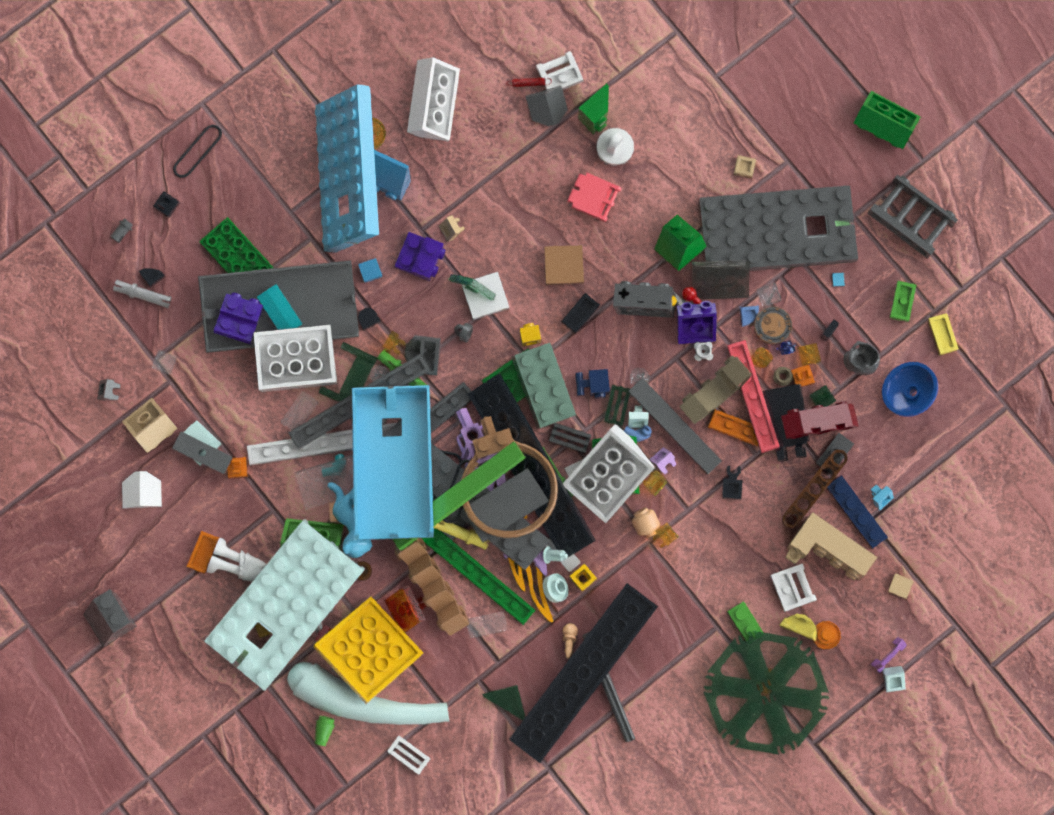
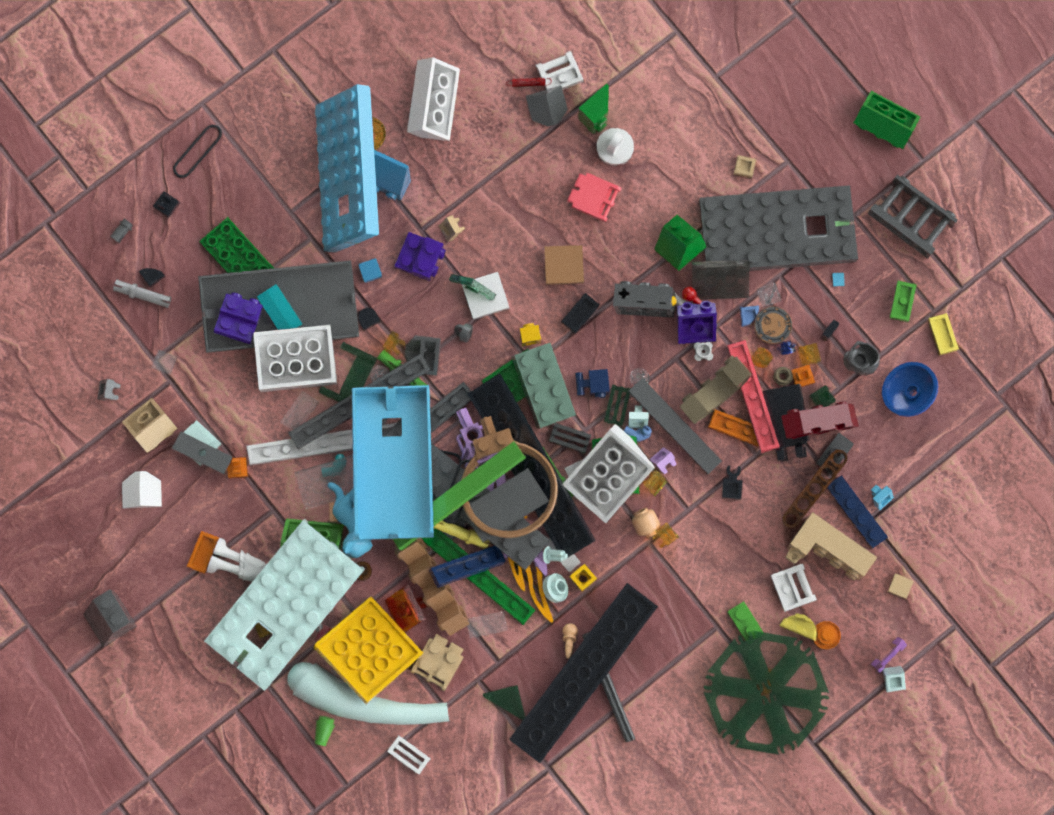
none -> tan plate [411,634,464,691]
none -> dark blue plate [429,546,506,588]

